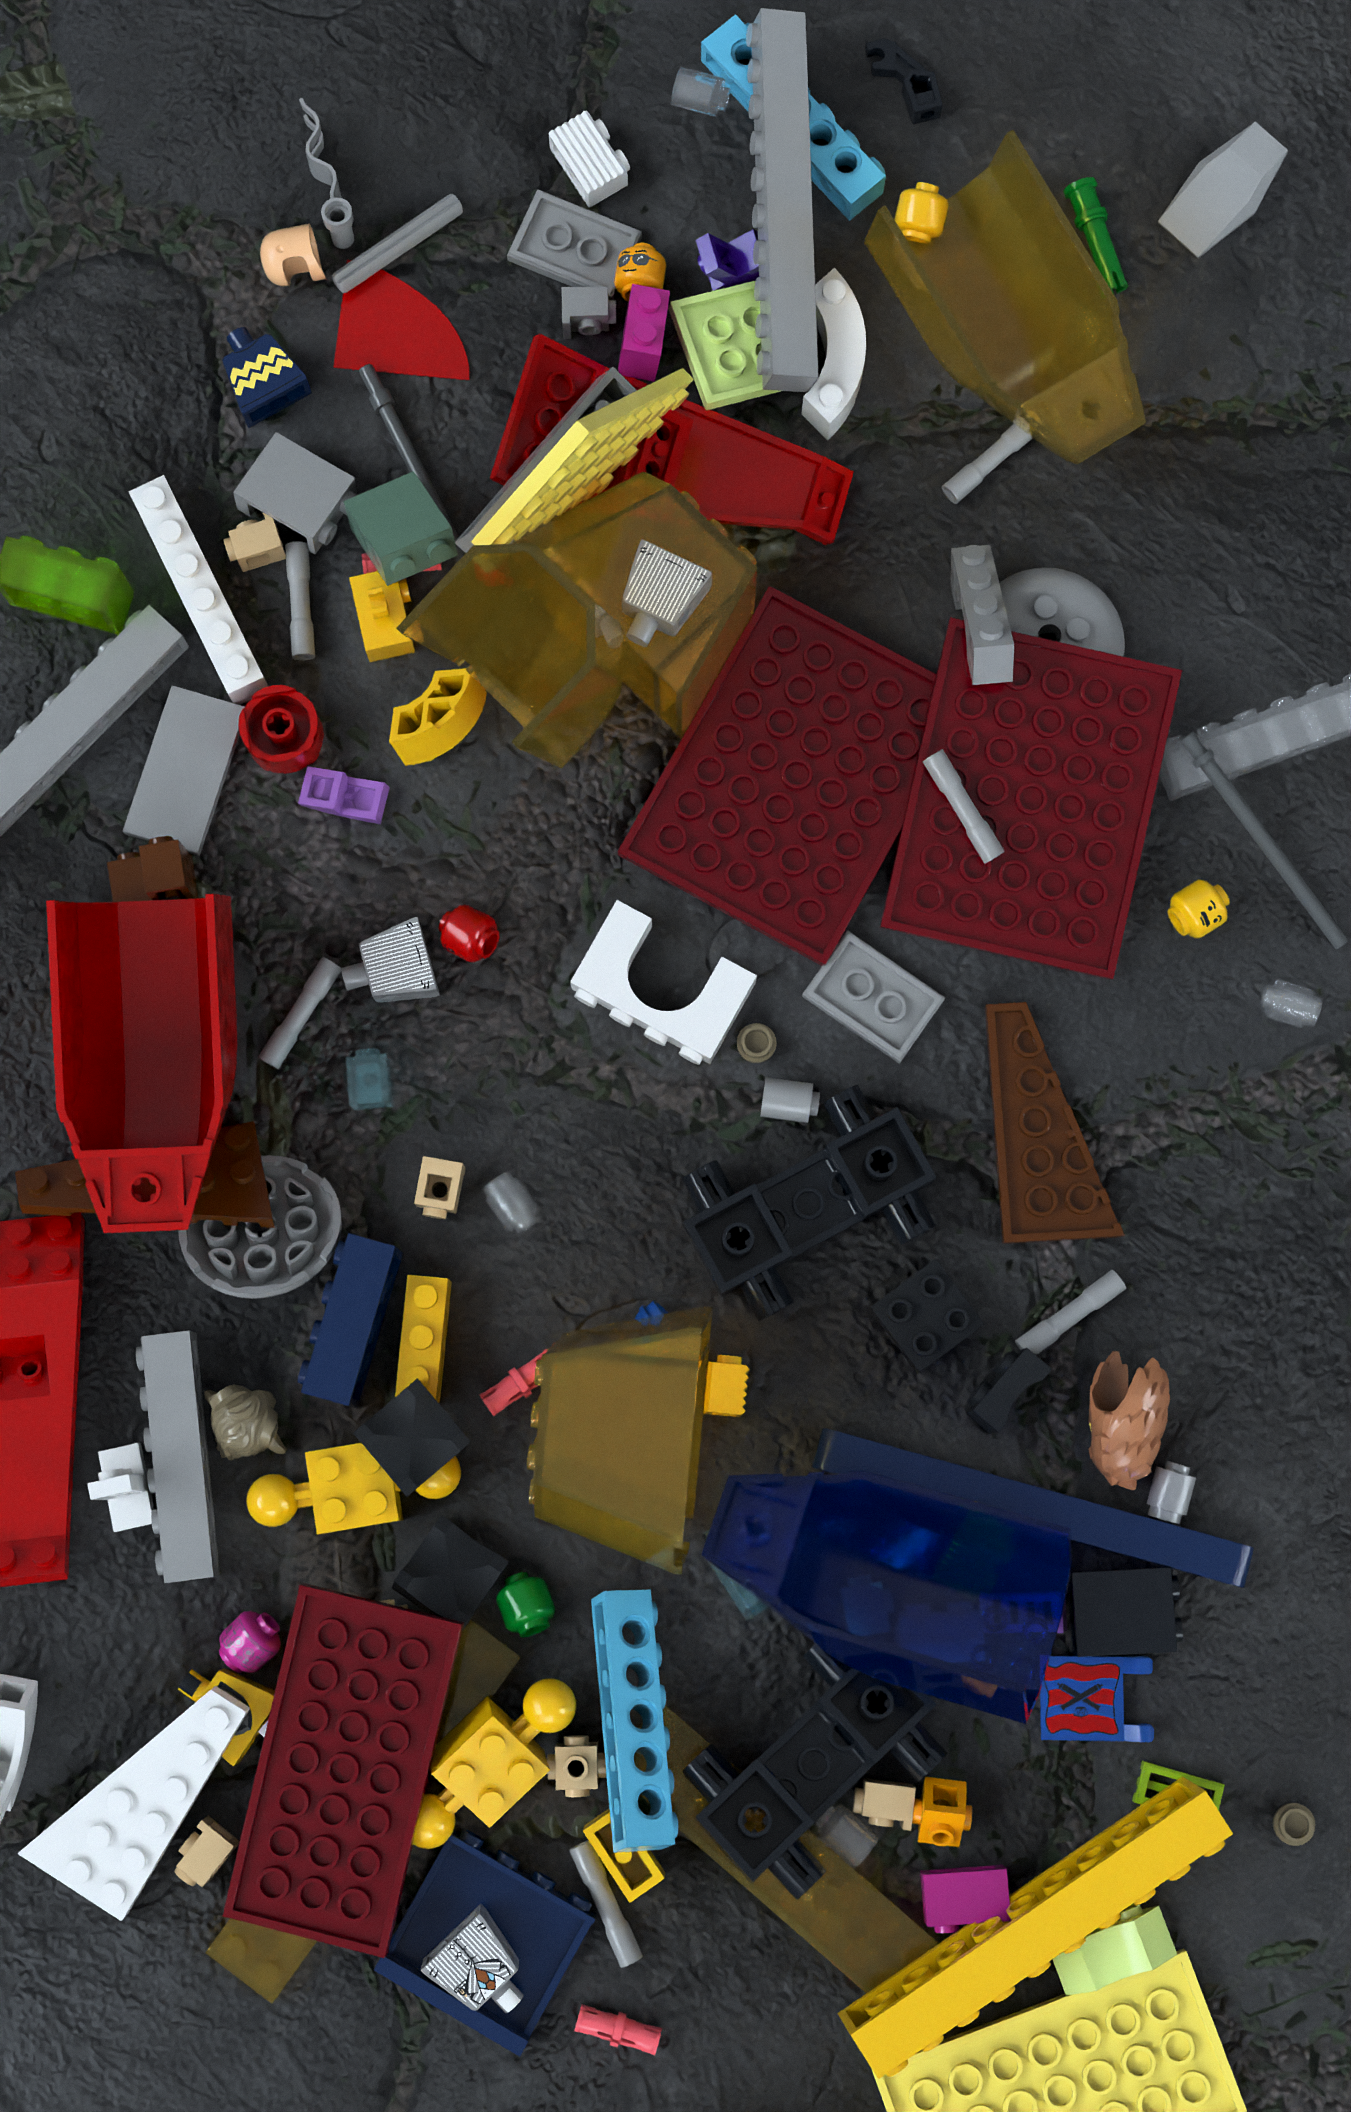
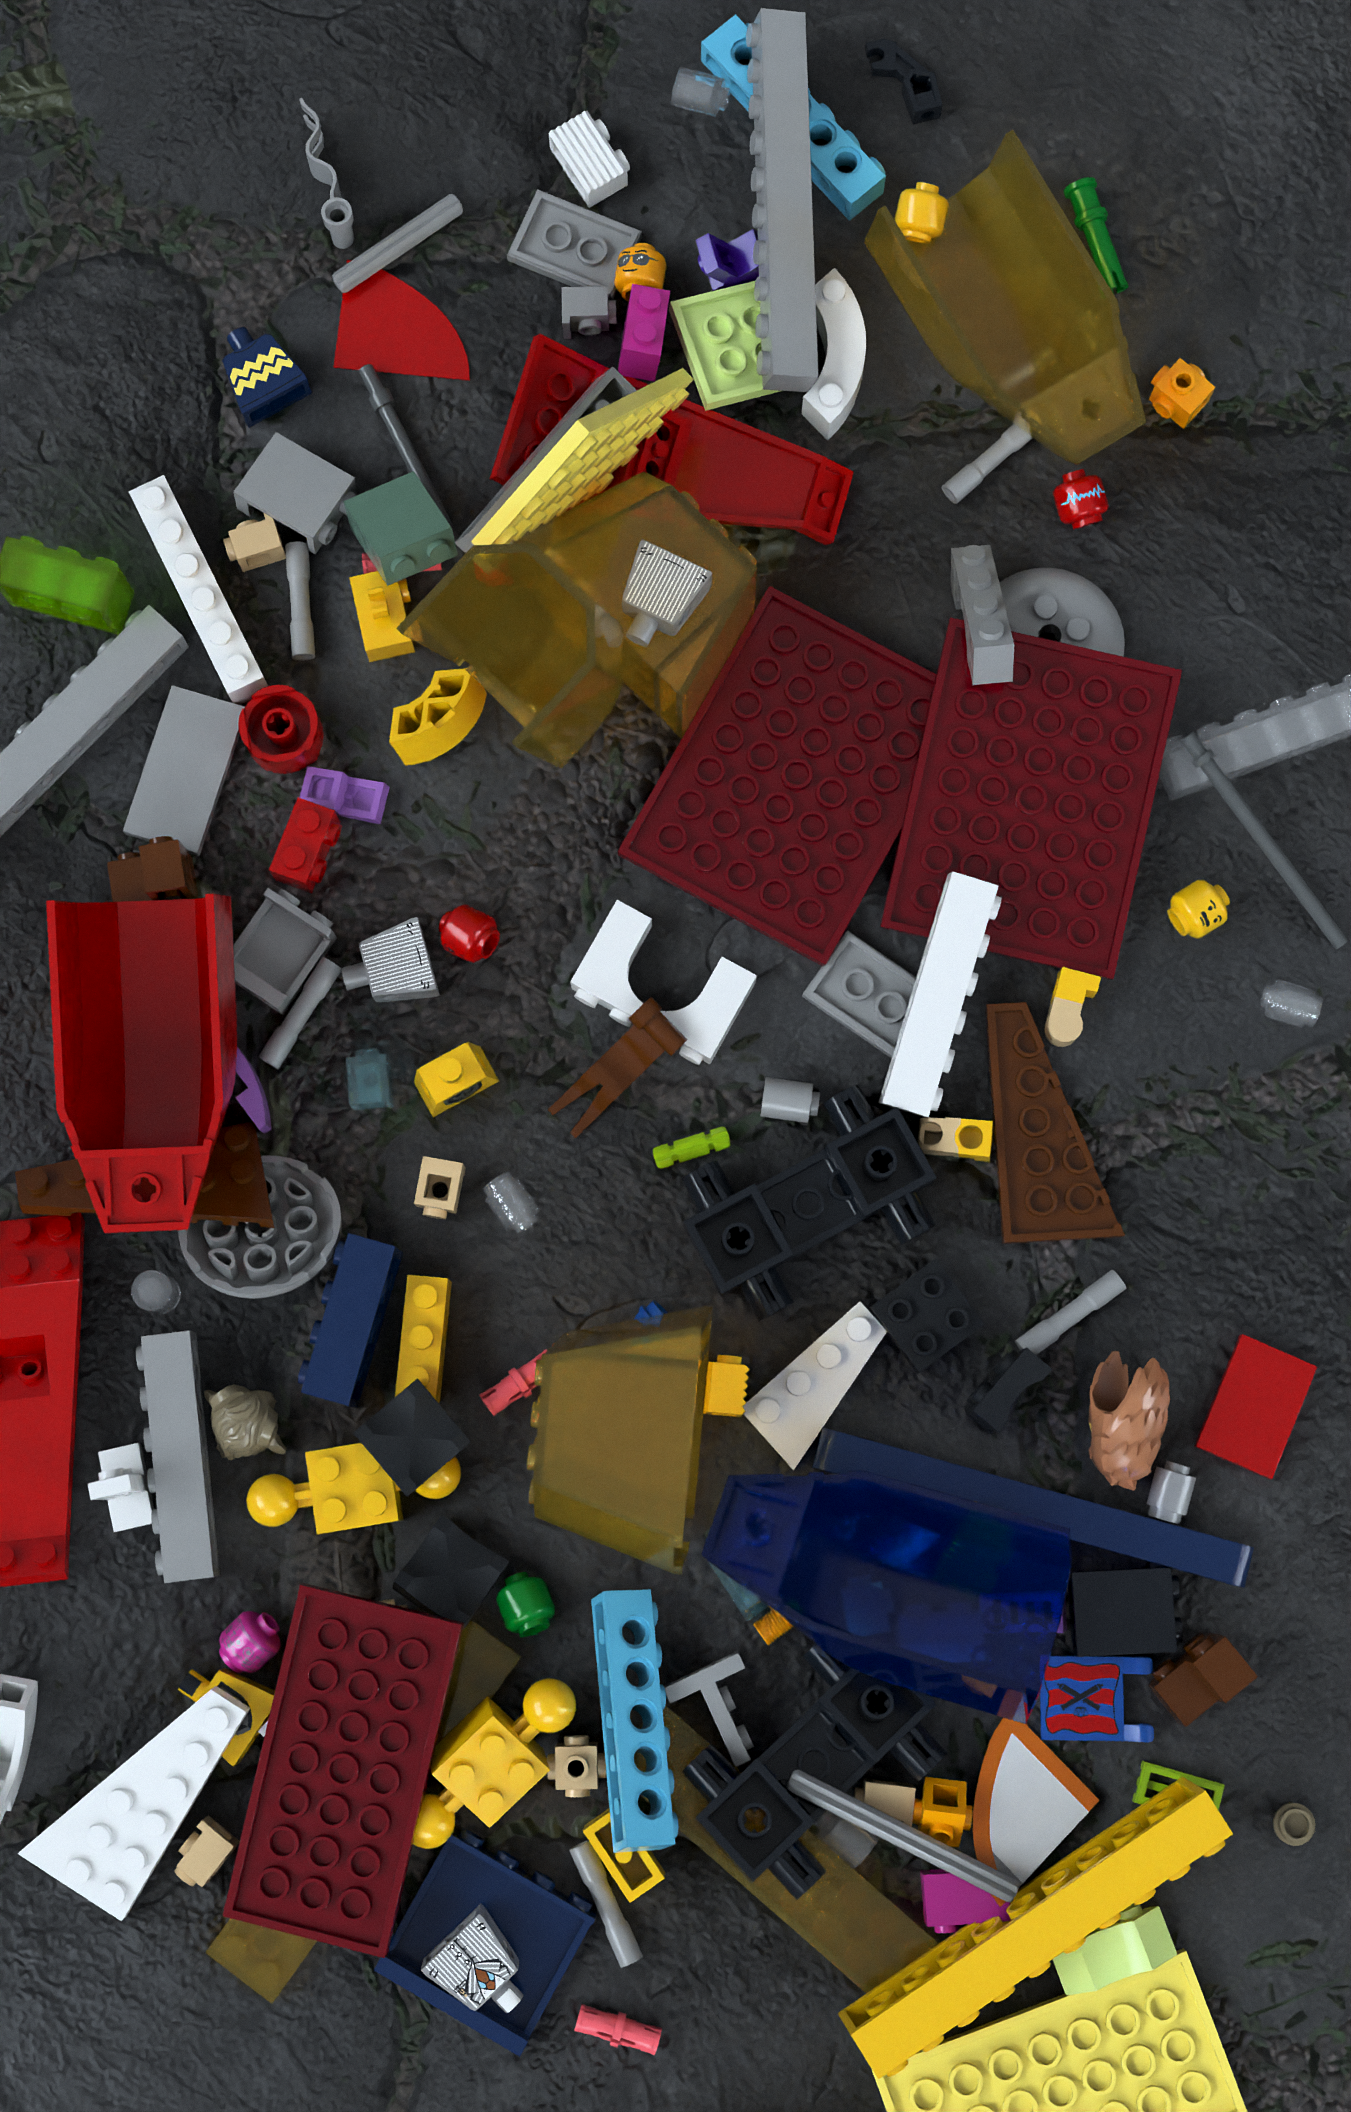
light nougat helmet [260,224,326,287] -> none
dark tan plate [737,1023,776,1063] -> none
light grey piece [923,749,1005,864] -> none
light grey piece [1158,121,1288,259] -> none
none -> clear brick [131,1270,181,1314]
none -> light grey panel [233,888,337,1015]
none -> medium lavender slope [235,1047,271,1134]
none -> red brick [269,797,342,893]
none -> yellow torso [414,1042,499,1117]
none -> reddish brown flag [548,997,688,1138]
none -> lime axle [653,1126,731,1169]
none -> light grey bracket [664,1651,754,1767]
none -> white wing [743,1302,887,1471]
none -> light orange piece [753,1596,806,1645]
none -> light grey axle [786,1770,1020,1902]
none -> white brick [878,871,1002,1117]
none -> leg [917,1117,993,1162]
none -> white sticker [972,1709,1100,1908]
none -> leg [1044,967,1101,1047]
none -> red head [1053,469,1109,530]
none -> reddish brown brick [1147,1632,1258,1727]
none -> light orange brick [1149,358,1215,429]
none -> red tile [1194,1334,1317,1479]

